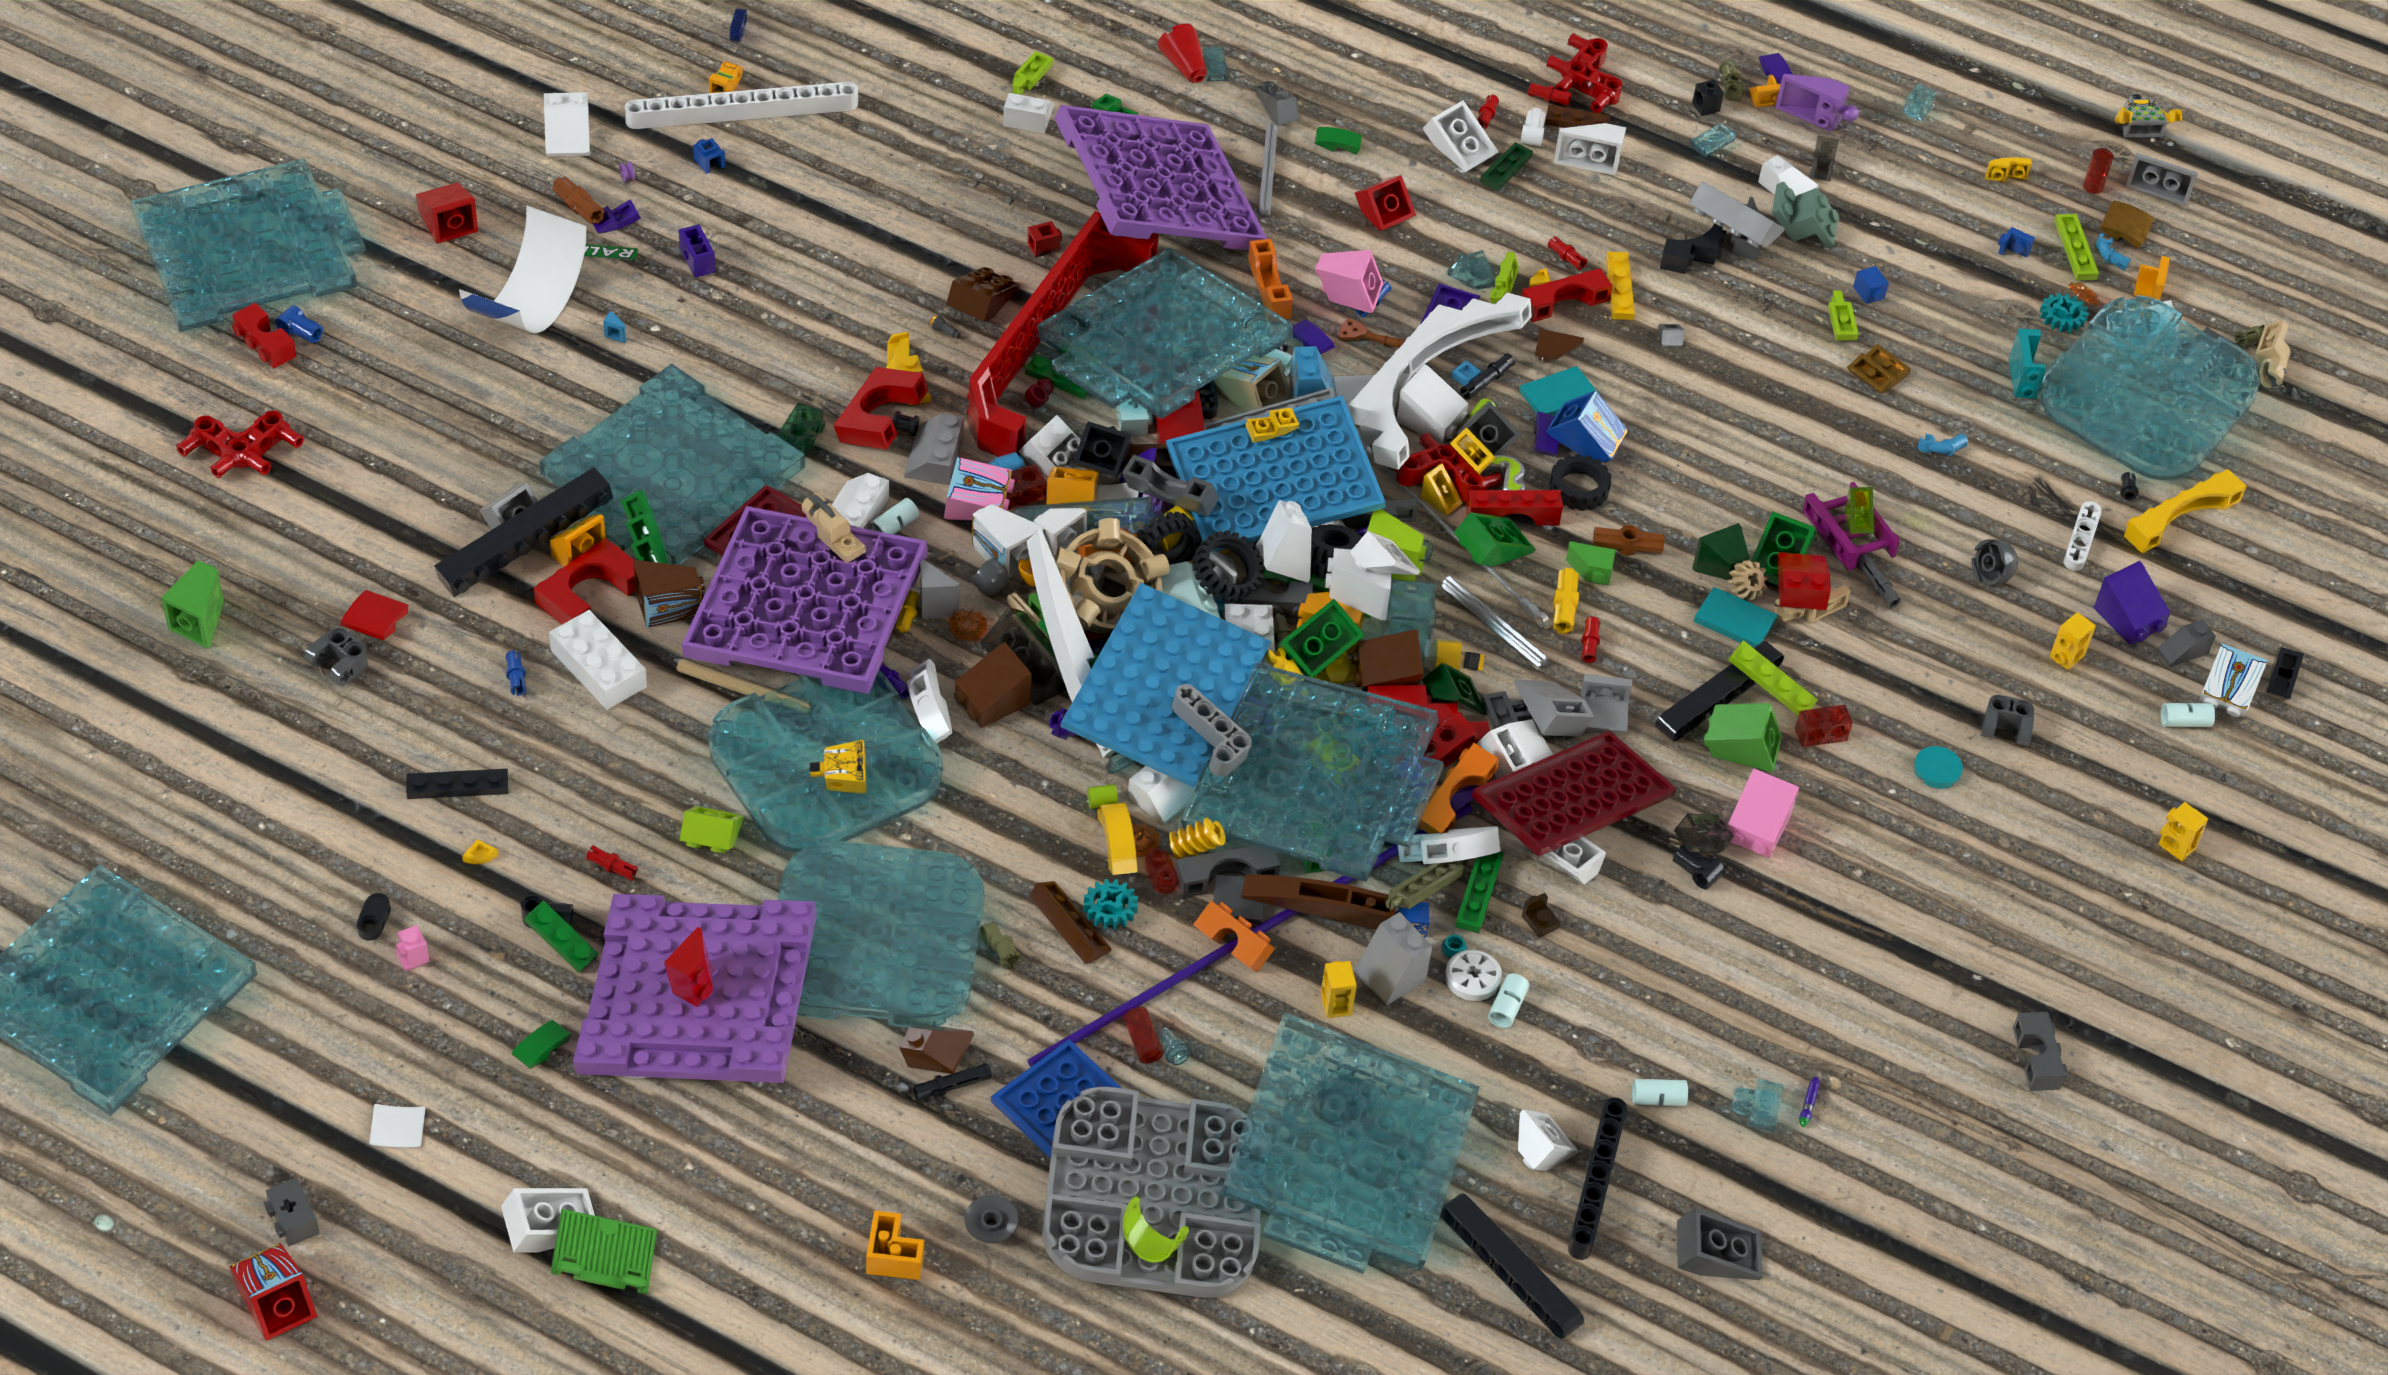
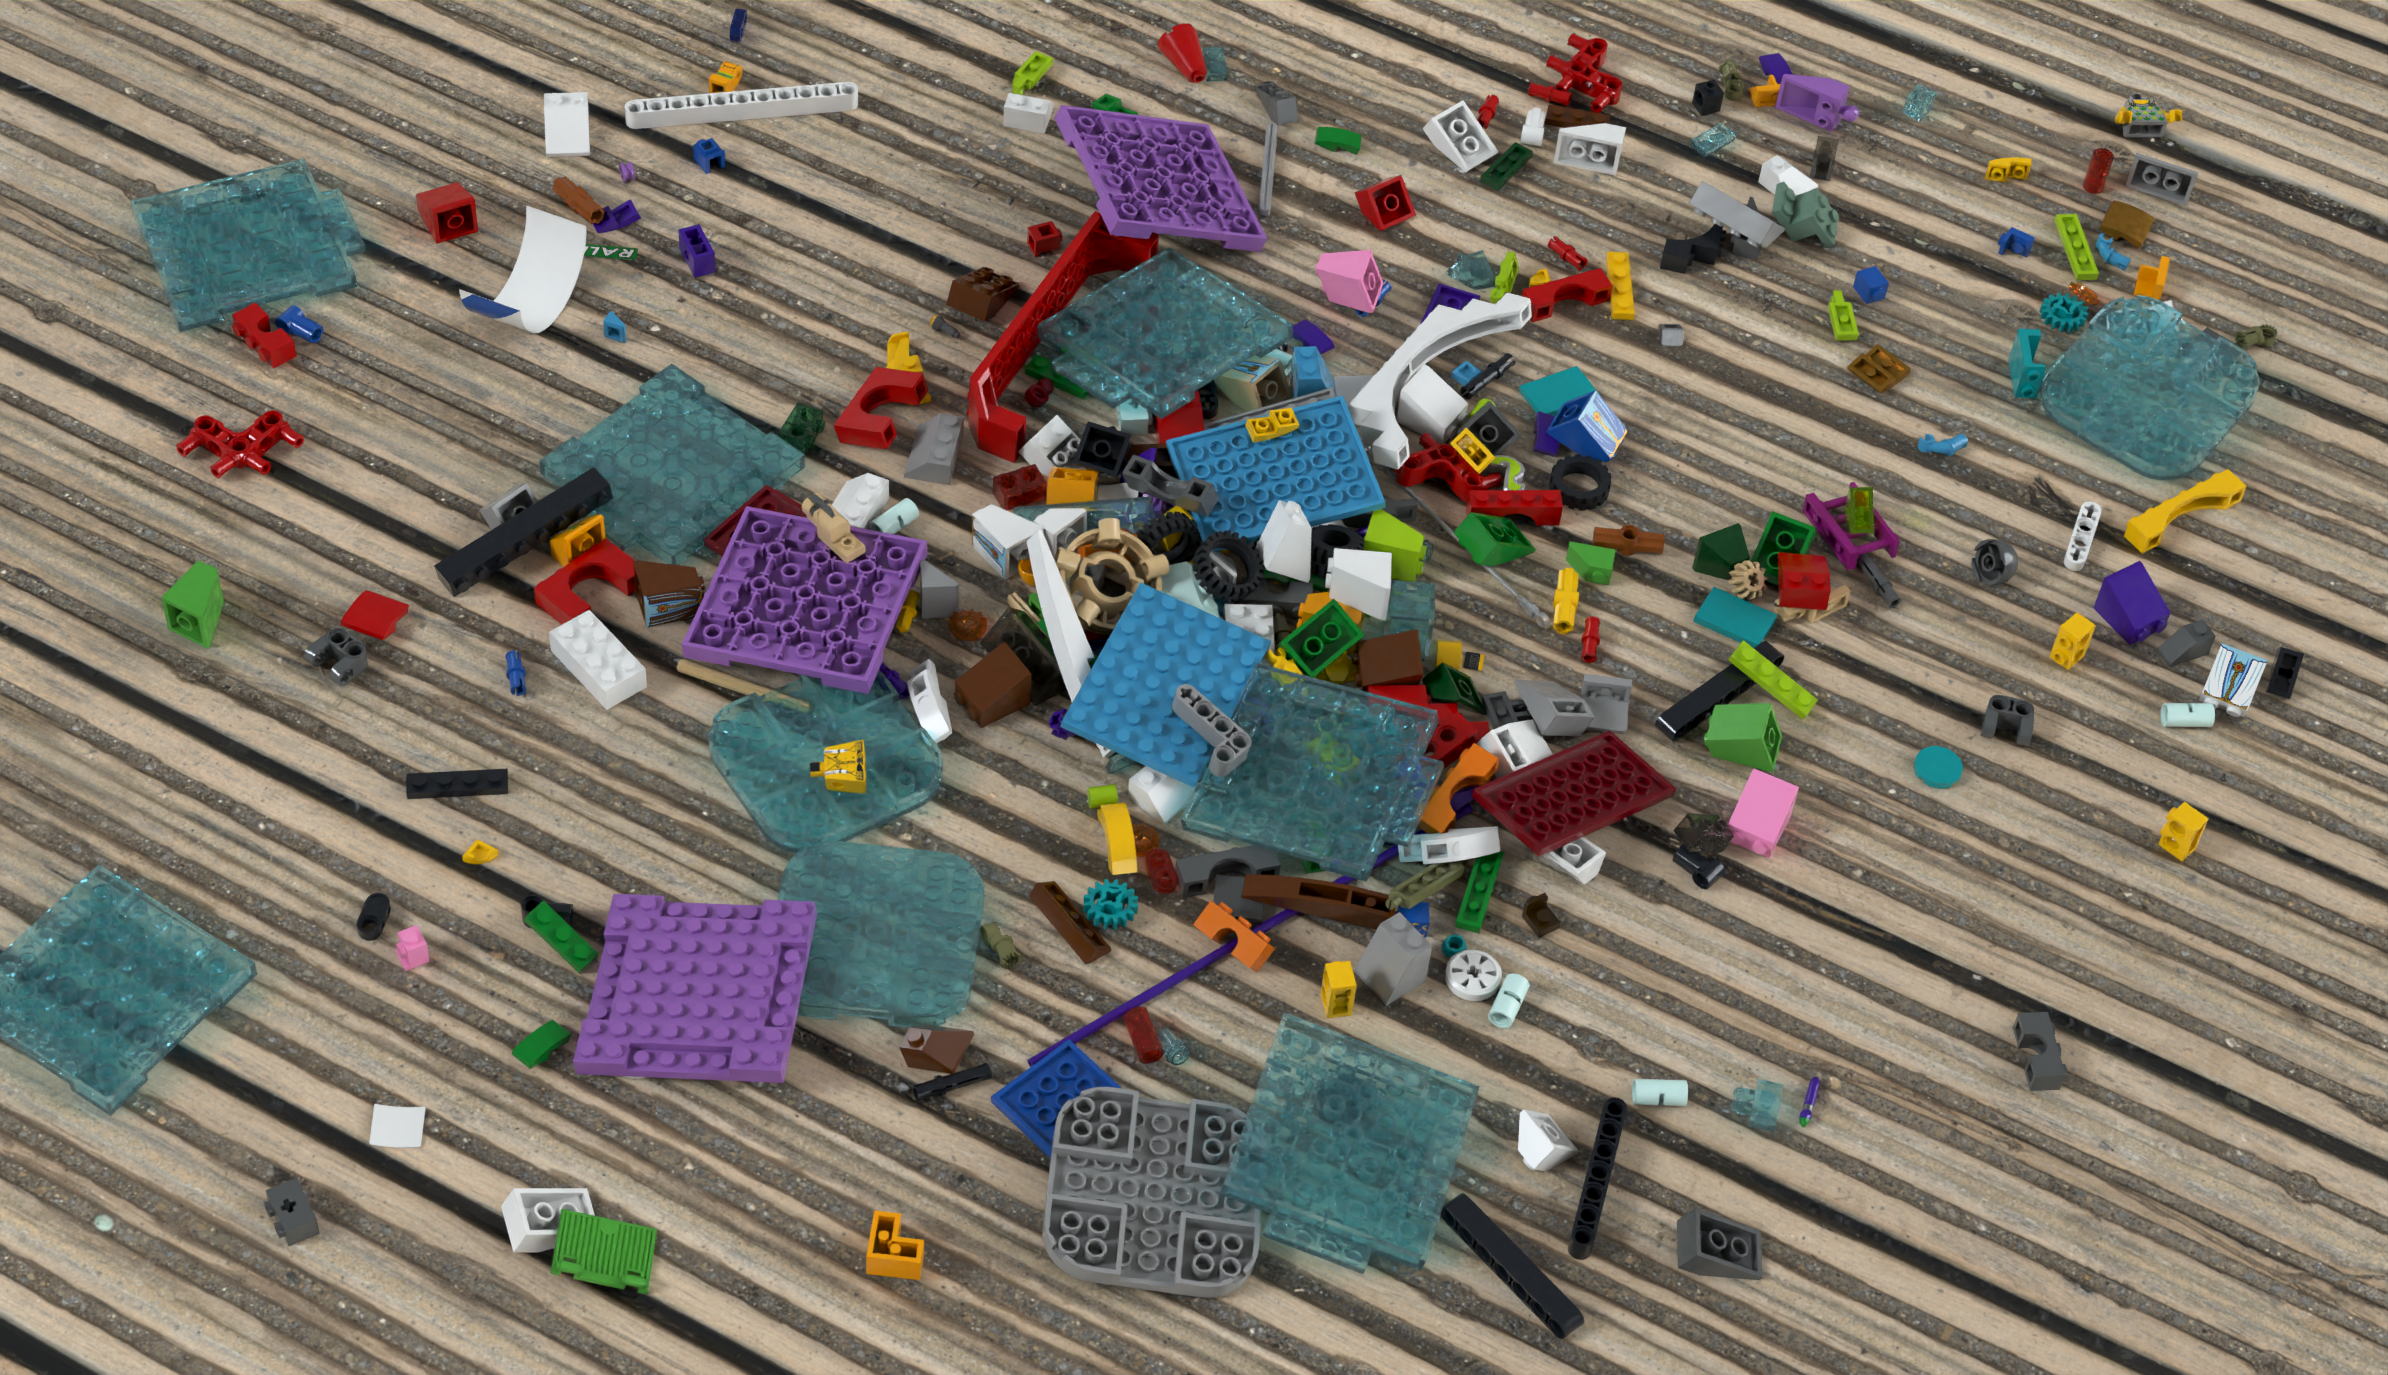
red slope [229,1243,318,1341] -> none
red pin [586,845,638,881] -> none
green slope [620,490,668,564] -> none
red slope [664,927,713,1007] -> none
lime slope [679,806,744,853] -> none
black bush [893,411,920,436] -> none
slope [944,457,1015,520] -> none
dark grey dish [965,1195,1019,1243] -> none
dark grey hair [974,558,1008,596] -> none
dark azure brick [989,452,1025,477] -> none
lime piece [1122,1196,1189,1263] -> none
yellow piece [1169,818,1225,859] -> none
orange arch [1248,238,1293,321] -> none
dark orange piece [1338,318,1405,348] -> none
white slope [1350,531,1420,575] -> none
yellow slope [1421,464,1463,515] -> none
light grey axle [1441,576,1548,668] -> none
reddish brown slope [1535,329,1584,363] -> none
clear red brick [1795,704,1853,747] -> none
black pin [2120,472,2139,501] -> none
tan plate [2255,319,2291,388] -> none

